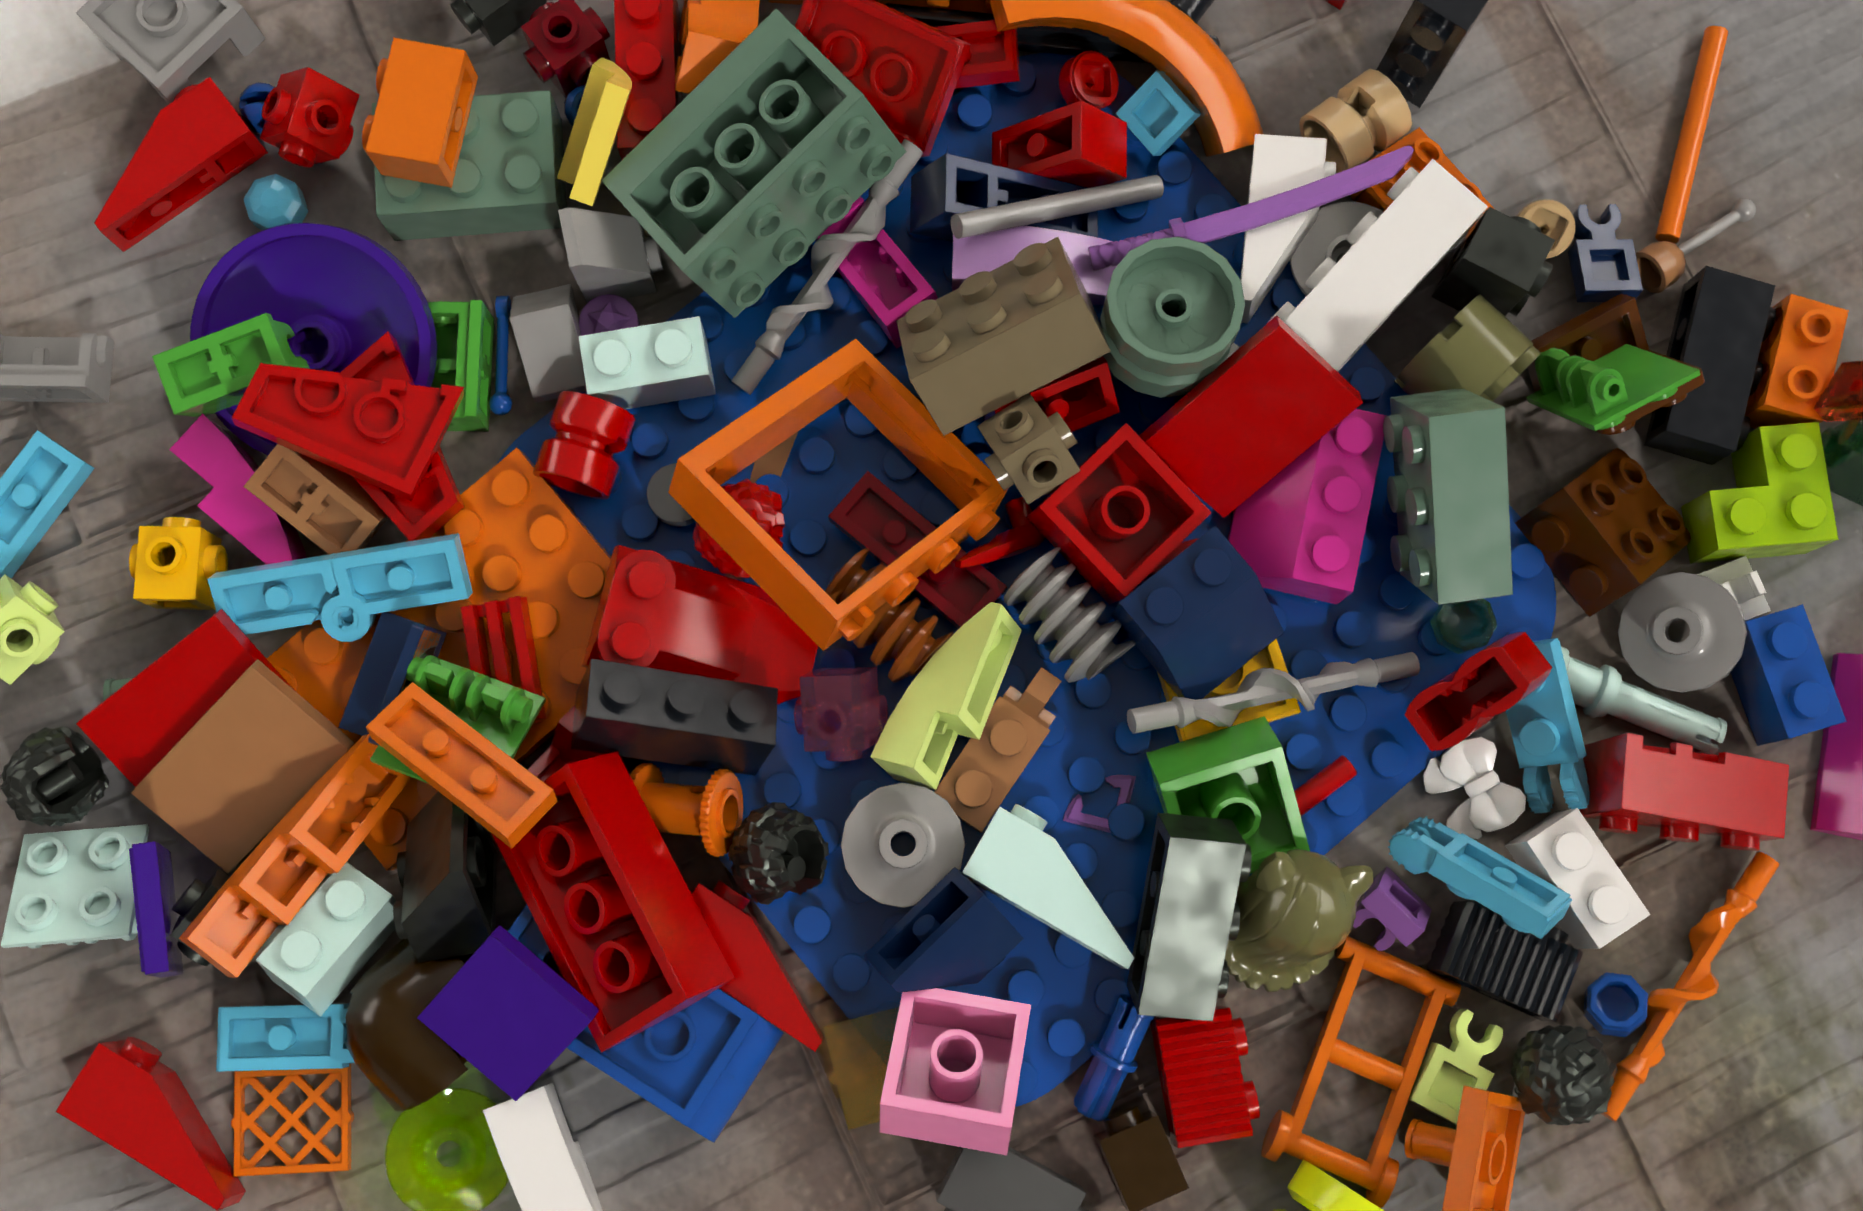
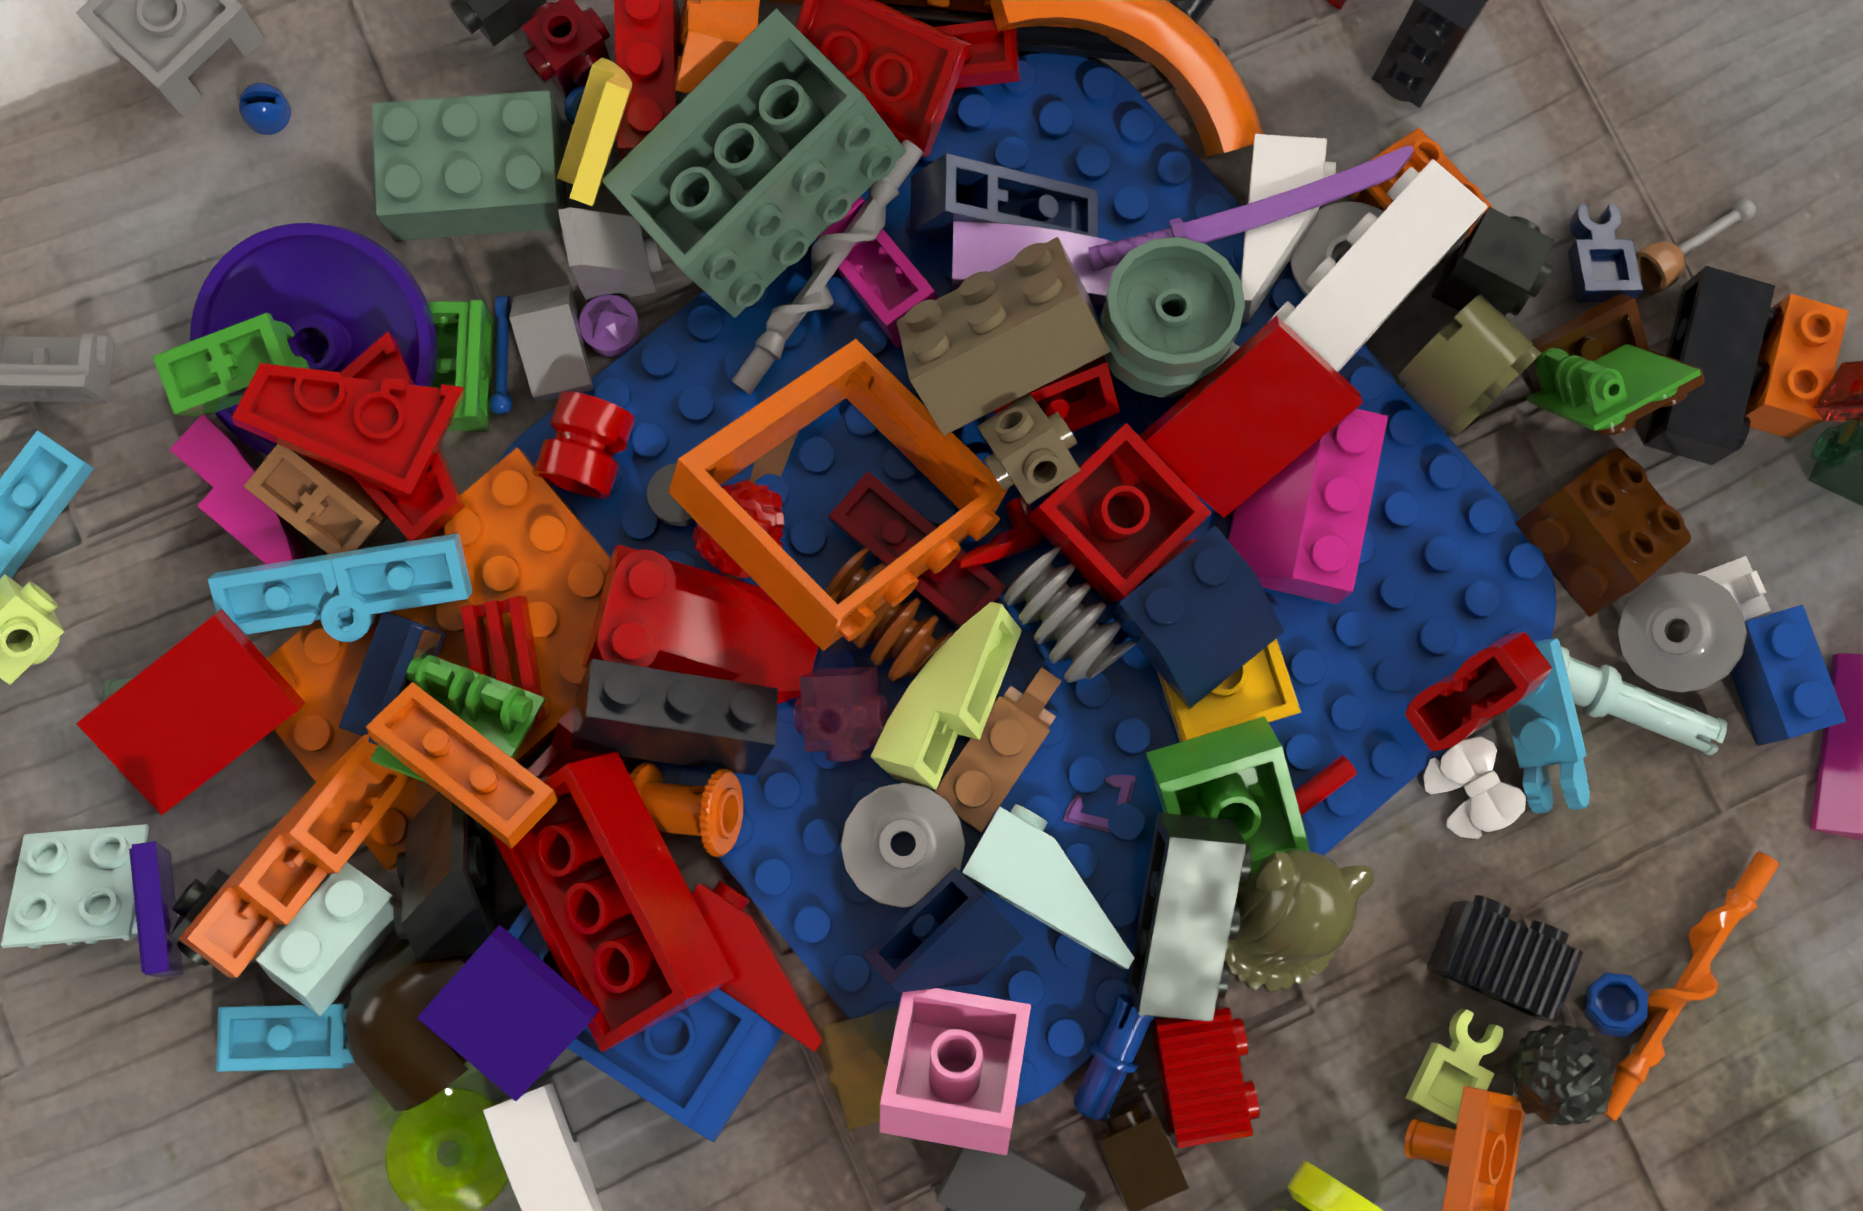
pearl dark grey piece [0,726,109,826] -> none
red slope [55,1037,246,1211] -> none
red slope [94,77,268,252] -> none
yellow brick [129,517,228,610] -> none
medium nougat tile [131,659,354,873] -> none
orange window [231,1064,354,1177] -> none
medium azure tile [243,174,309,230] -> none
red brick [260,67,360,168] -> none
orange brick [362,37,478,188] -> none
light aqua brick [578,316,716,409] -> none
pearl dark grey piece [728,802,829,905] -> none
light grey bar [951,175,1164,239] -> none
red slope [992,100,1127,188] -> none
red tile [1059,51,1119,110] -> none
medium azure tile [1116,70,1201,156] -> none
light grey piece [1127,652,1420,734] -> none
orange piece [1261,936,1461,1208] -> none
tan wheel [1299,69,1412,173] -> none
medium lavender tile [1353,866,1432,951] -> none
sand green brick [1383,389,1513,605] -> none
medium azure hinge [1388,816,1572,939] -> none
tile [1430,599,1497,654] -> none
white brick [1505,808,1650,949] -> none
tan tile [1517,200,1575,259] -> none
red wedge [1579,733,1789,851] -> none
orange bar [1655,26,1728,243] -> none
lime brick [1681,422,1839,564] -> none

